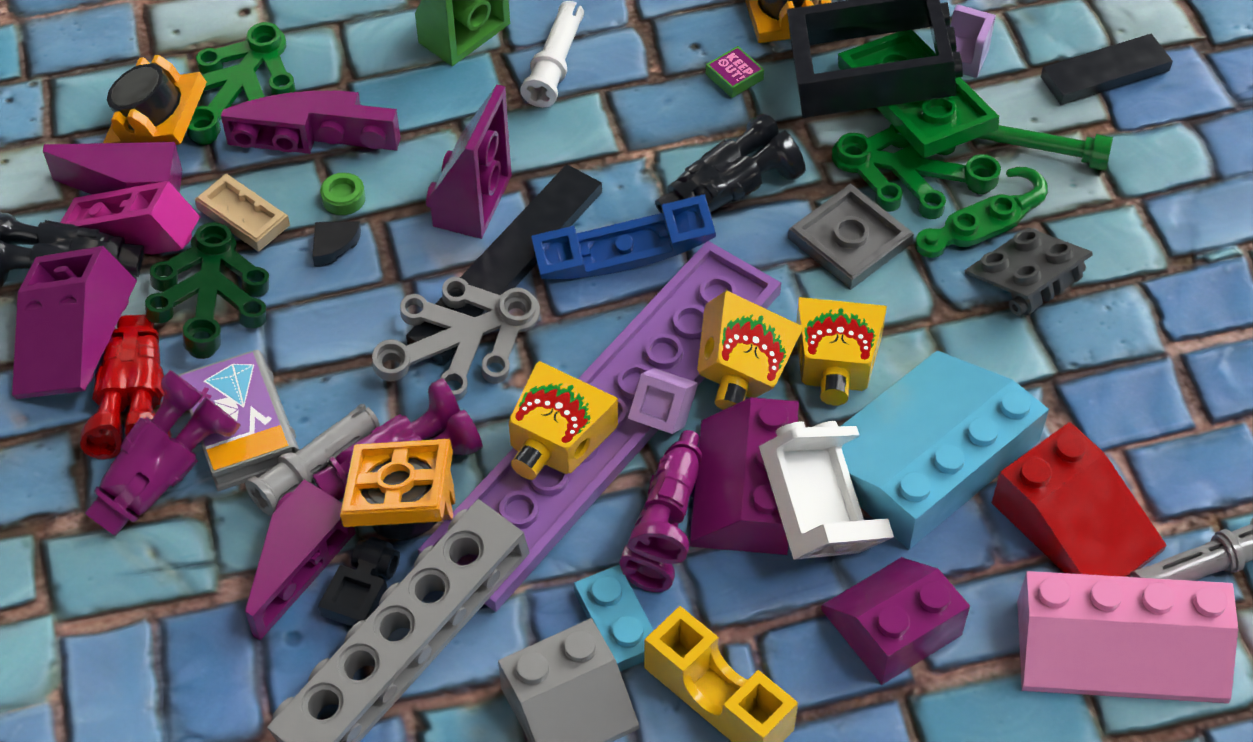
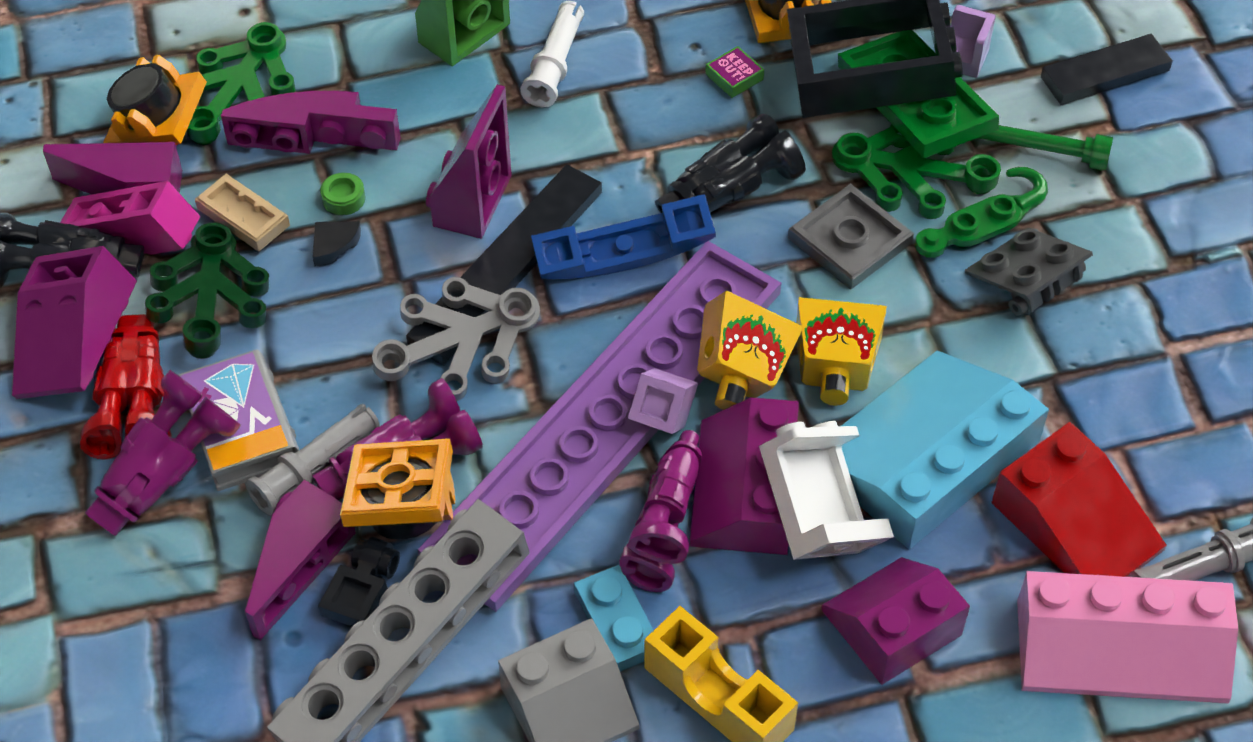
yellow torso [509,361,618,480] -> none

